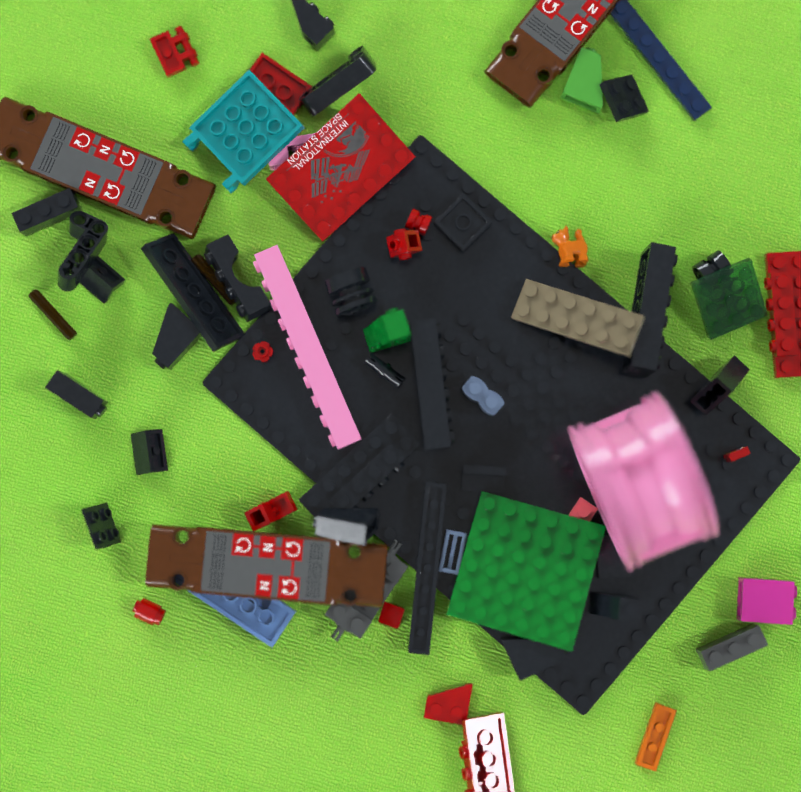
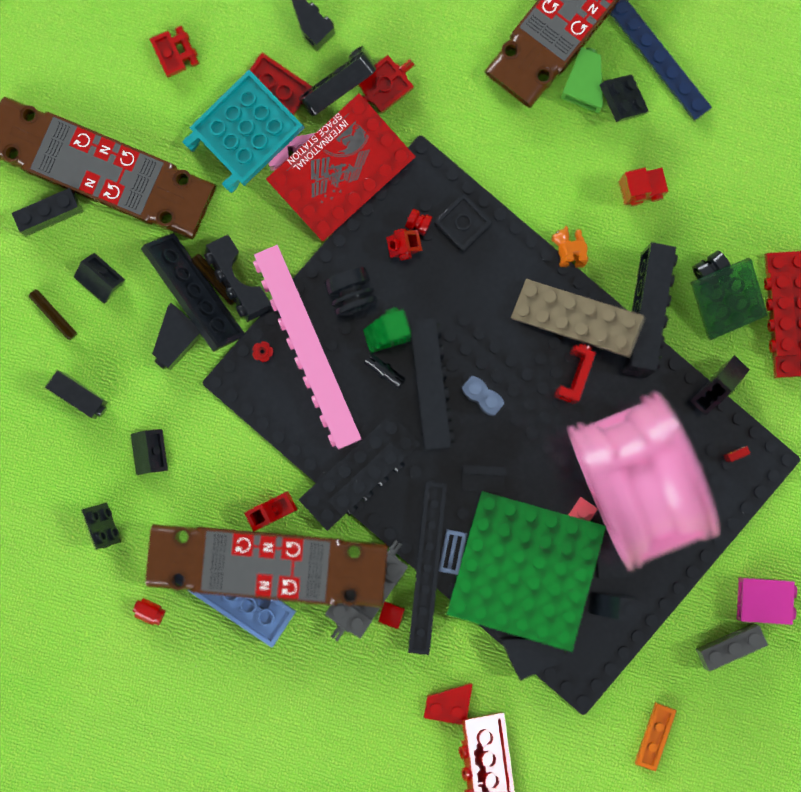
black beam [58,211,108,292] -> none
slope [313,509,379,545] -> none
none -> red plate [358,55,415,114]
none -> red panel [554,344,596,404]
none -> red brick [619,167,669,207]

